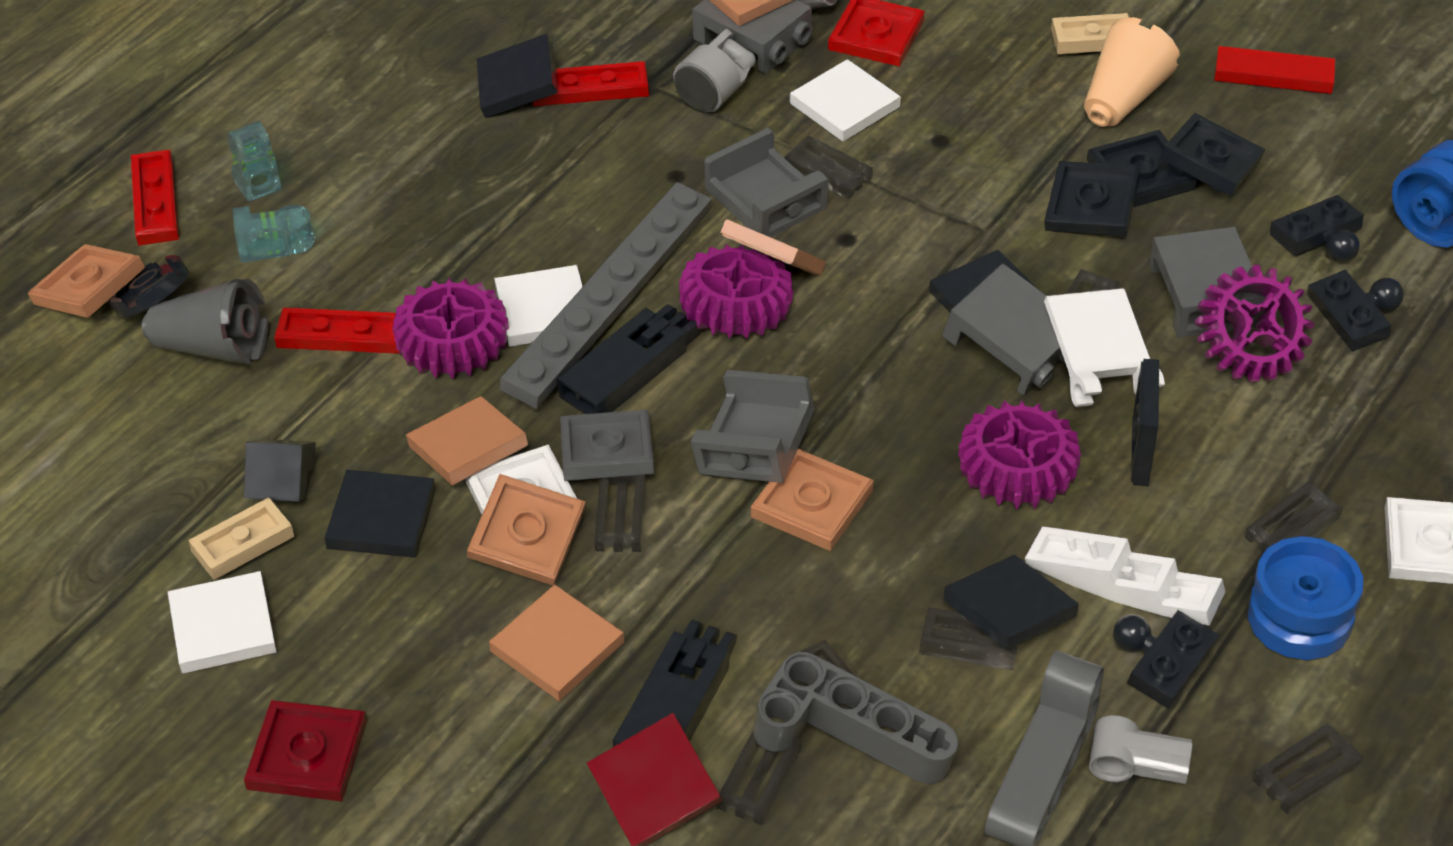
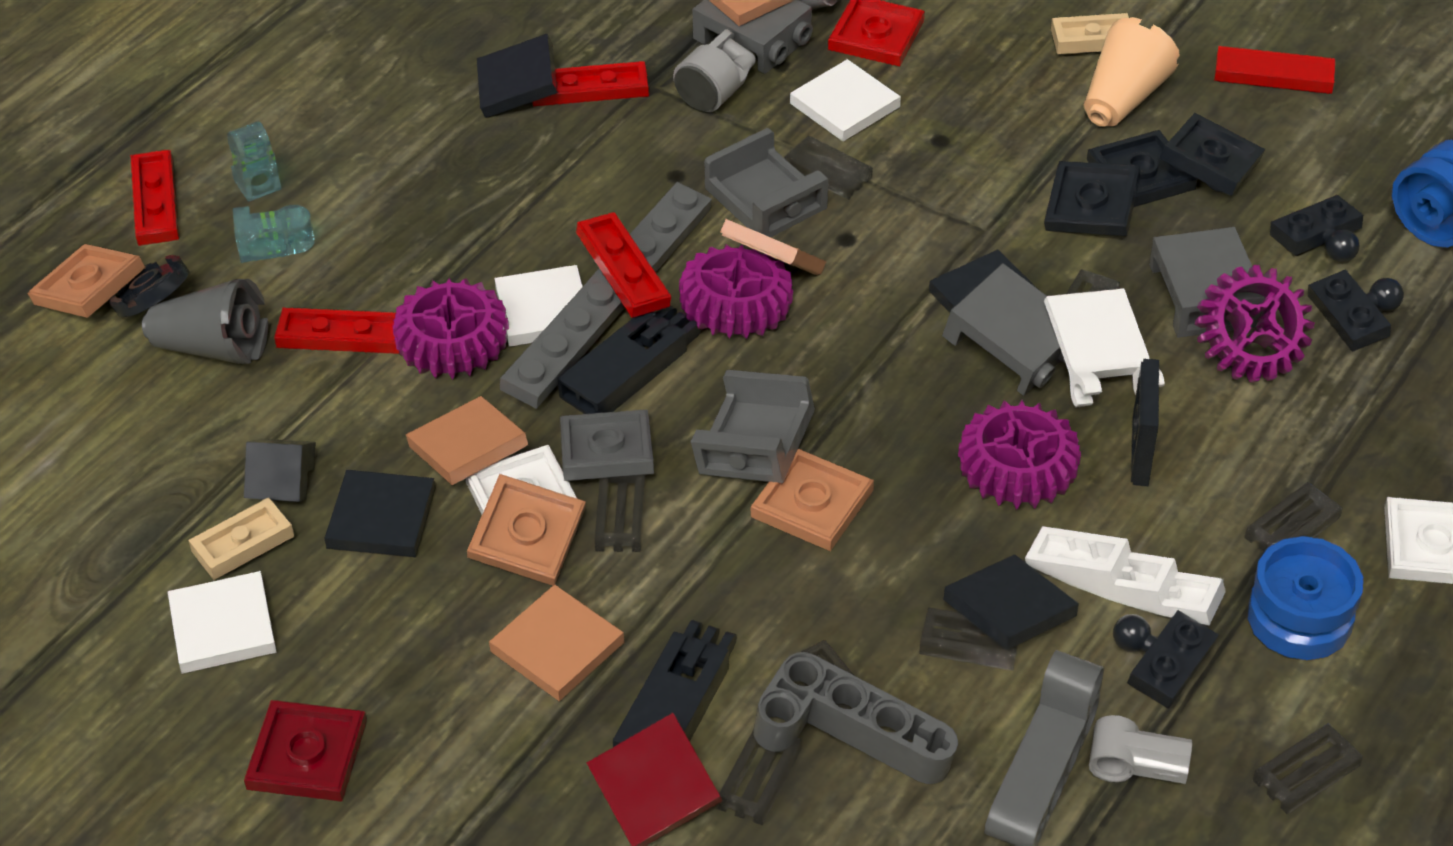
none -> red tile [576,212,671,318]

